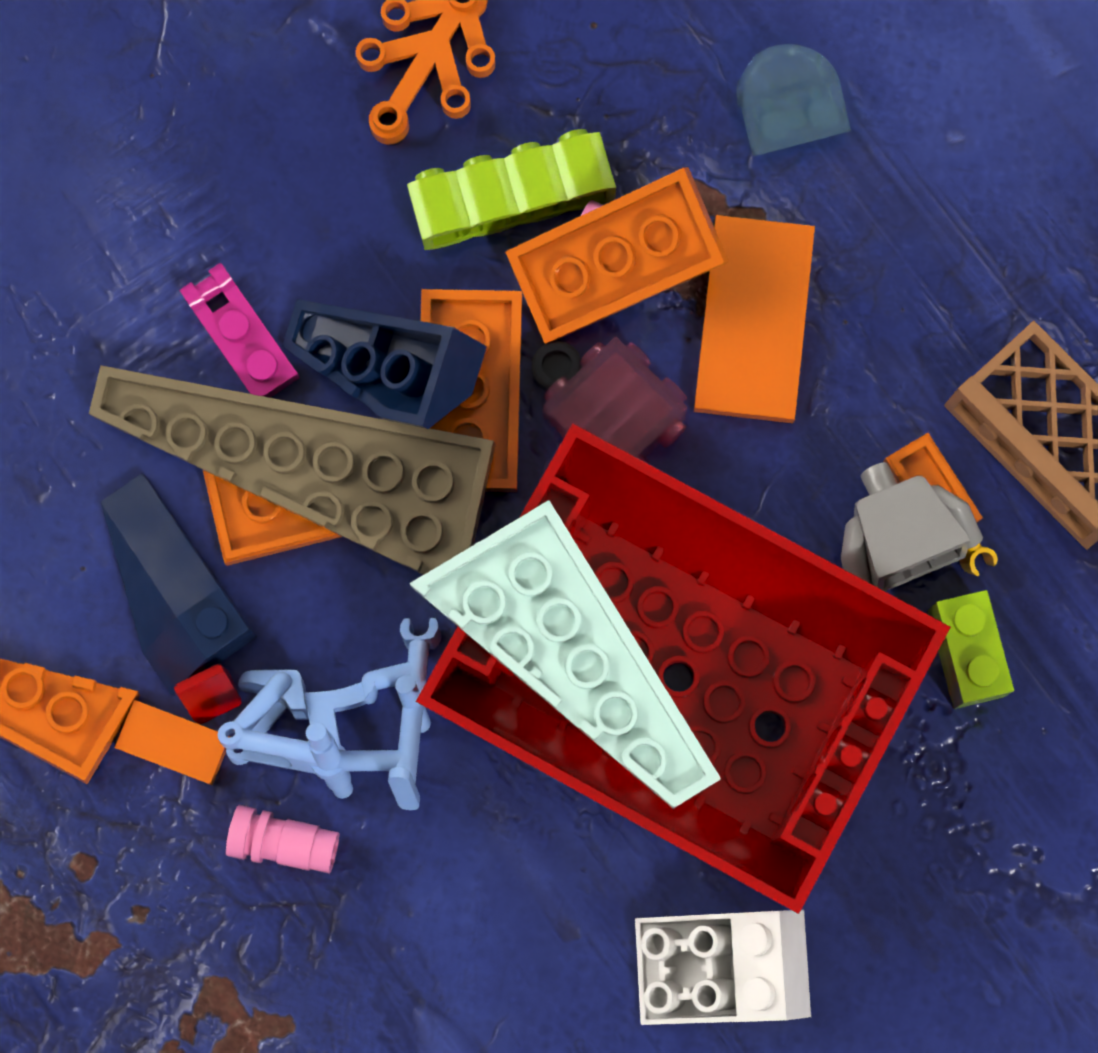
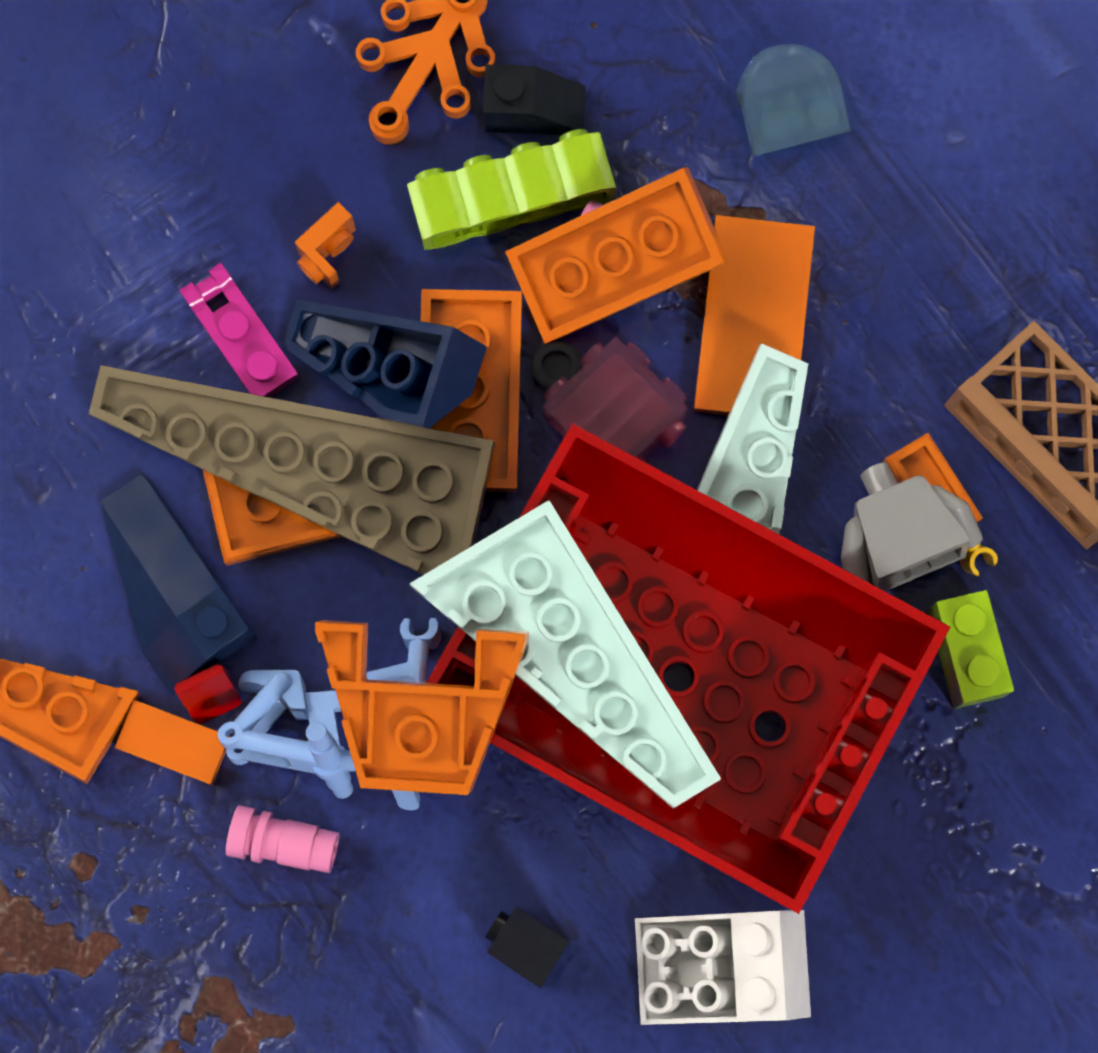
none -> orange bracket [294,202,356,289]
none -> orange wing [315,620,529,795]
none -> black slope [483,64,585,135]
none -> black slope [485,907,570,988]
none -> light aqua wing [697,343,808,534]

